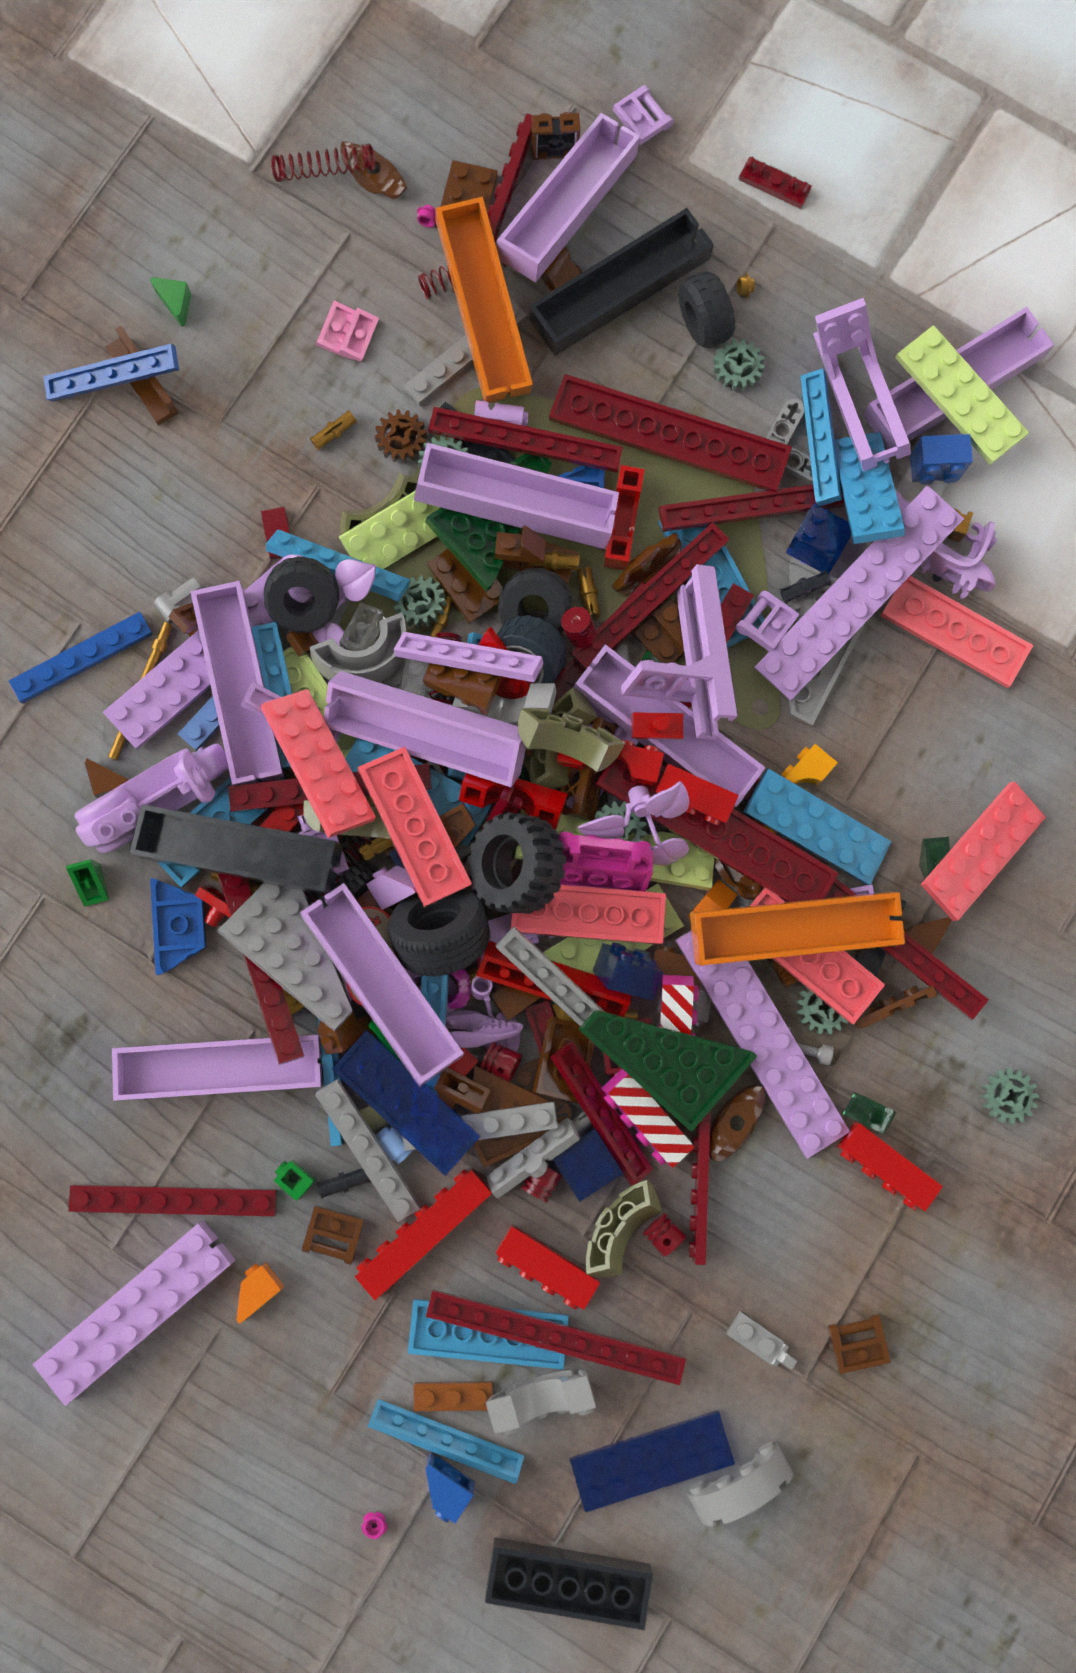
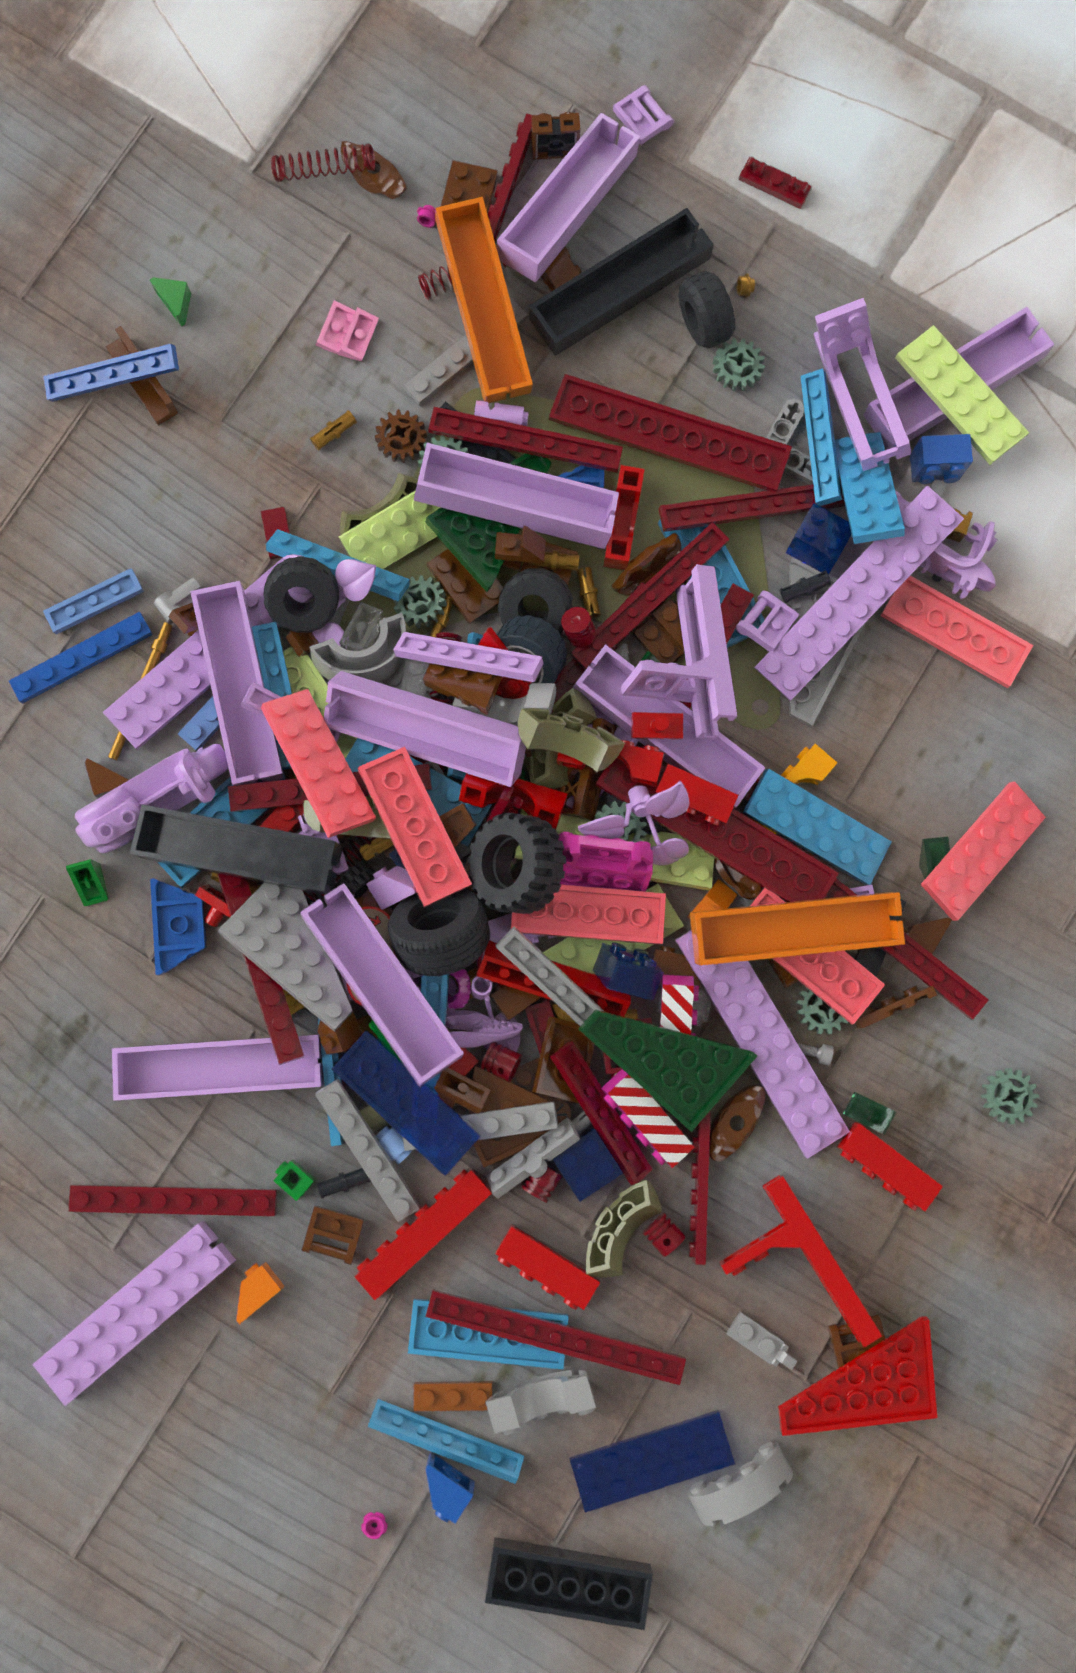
none -> medium blue plate [43,568,144,634]
none -> red piece [719,1175,882,1347]
none -> red wing [778,1316,937,1436]

